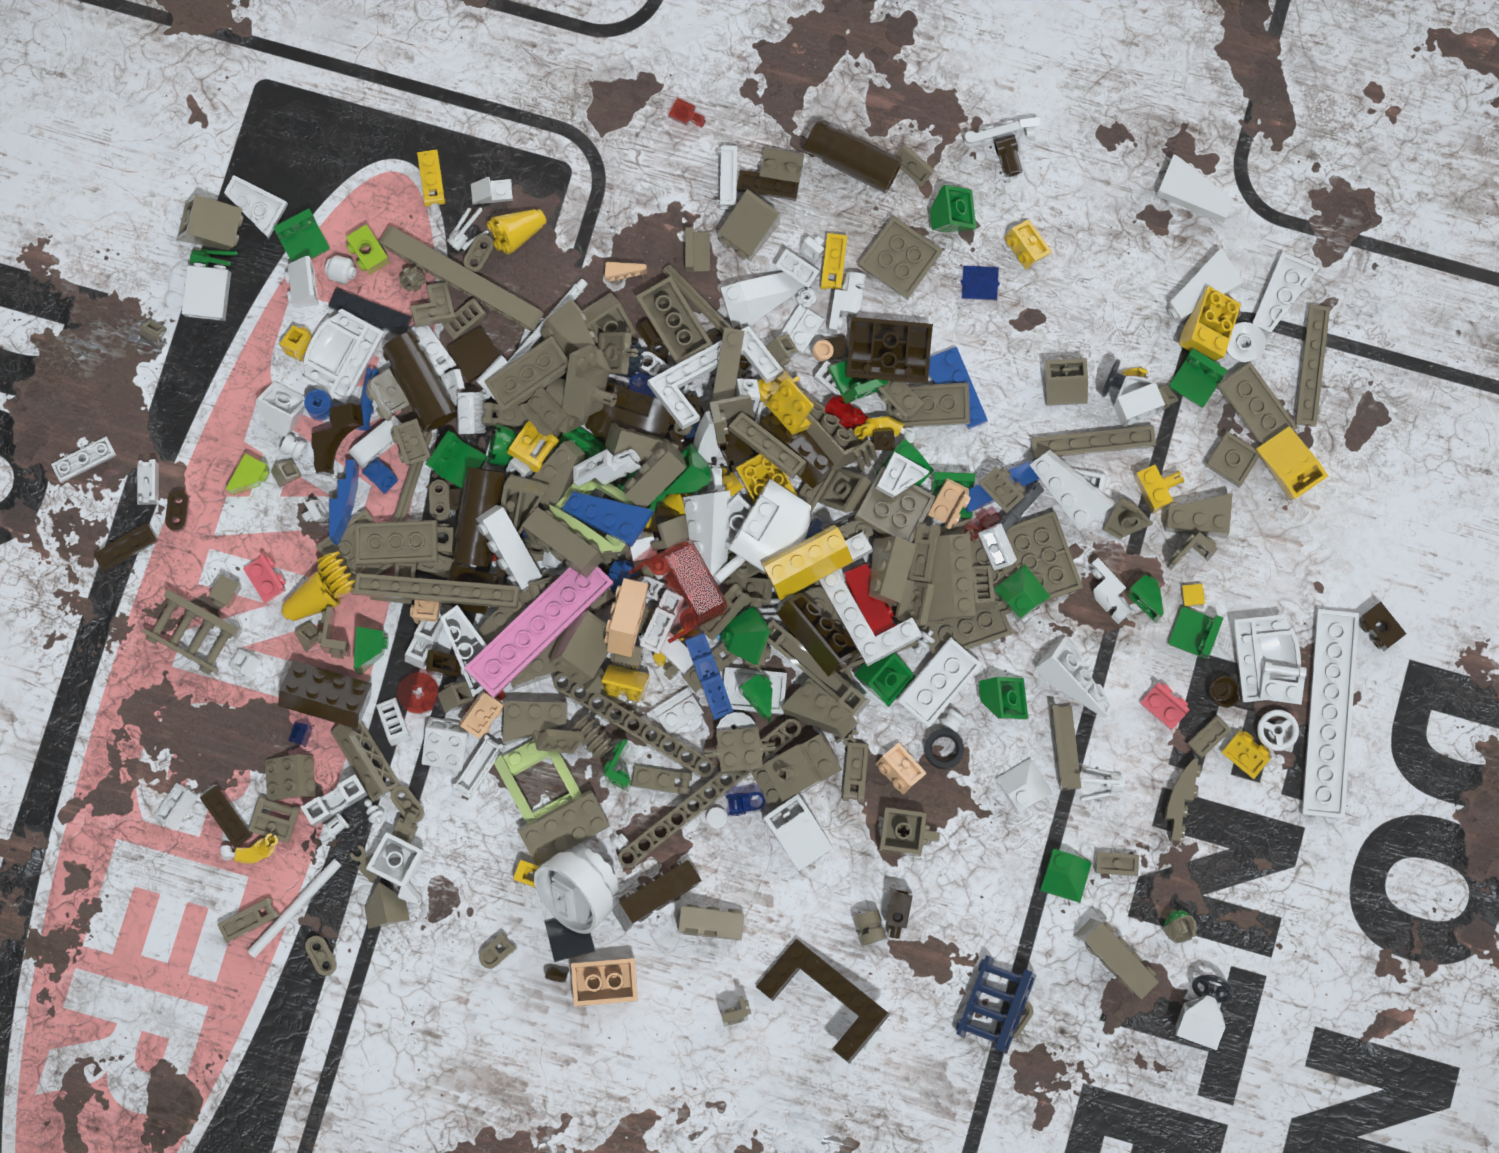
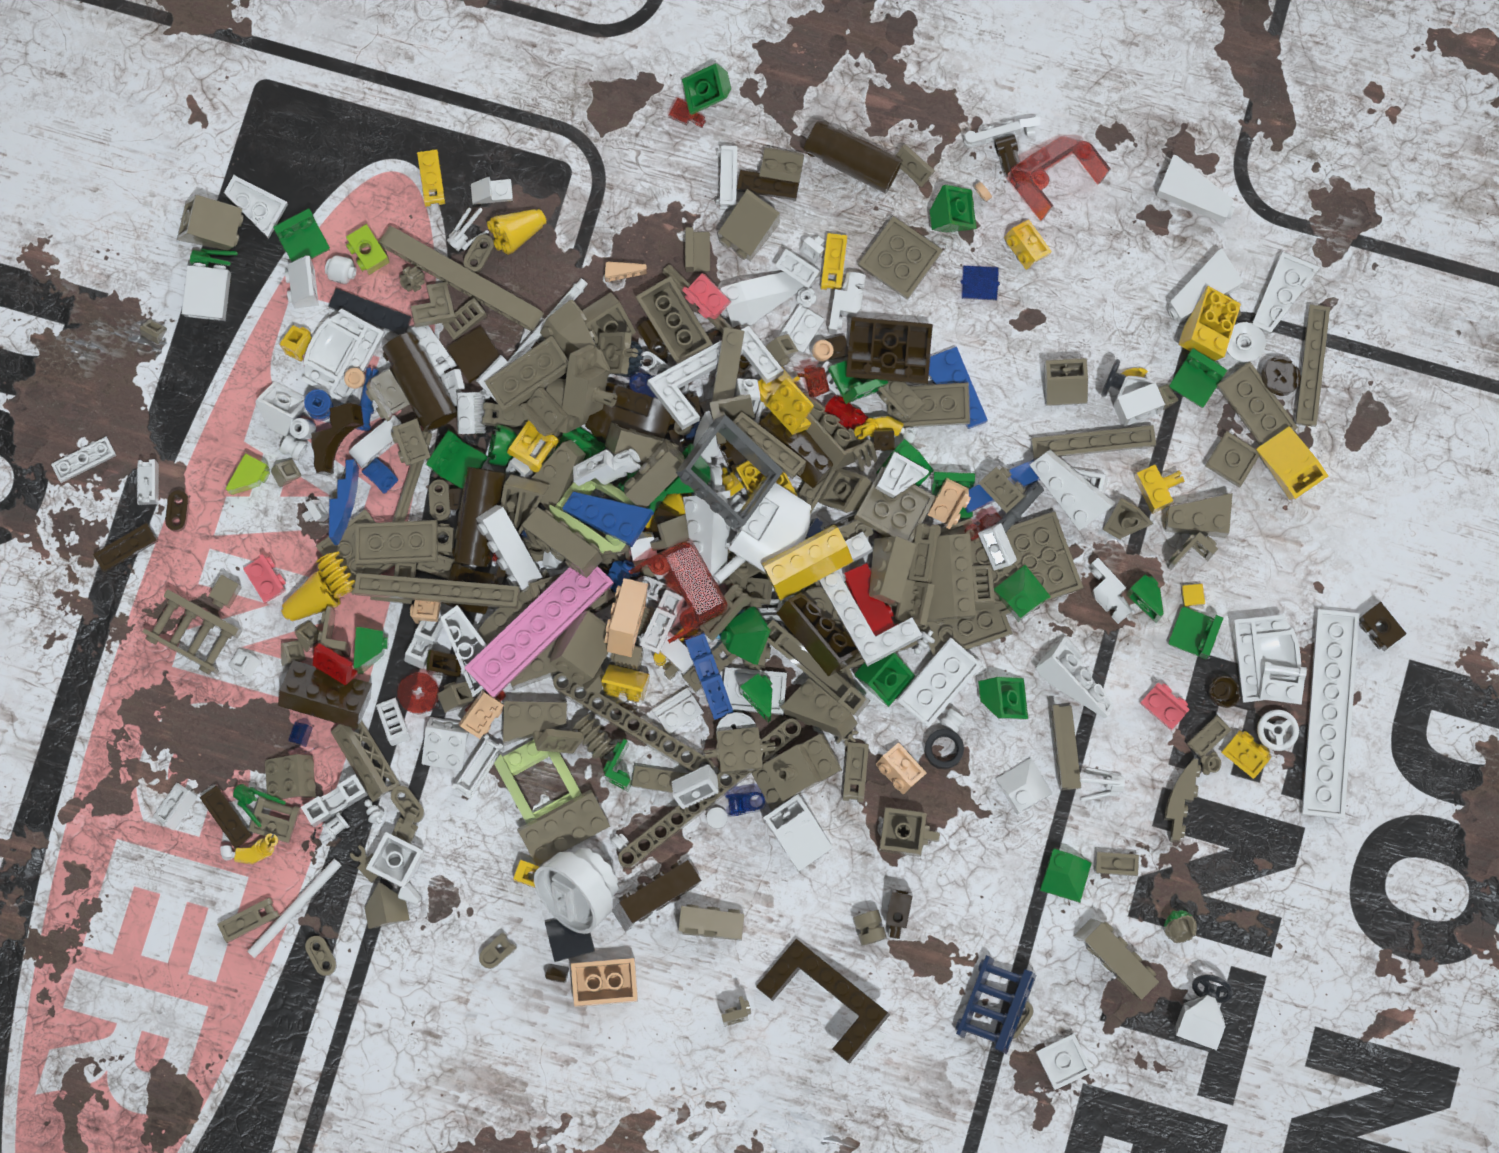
none -> green plant [233,784,286,827]
none -> dark tan slope [281,640,306,666]
none -> white brick [290,418,316,440]
none -> red bracket [312,643,358,685]
none -> light nougat tile [344,368,366,389]
none -> white brick [672,765,719,809]
none -> dark grey window [676,415,783,529]
none -> green slope [682,63,732,115]
none -> coral bracket [682,273,731,319]
none -> clear red bracket [797,365,830,397]
none -> light nougat tile [974,182,992,202]
none -> clear red windscreen [1008,136,1111,221]
none -> white plate [1036,1034,1093,1090]
none -> dark tan plate [1201,752,1221,775]
none -> tile [1261,356,1301,396]

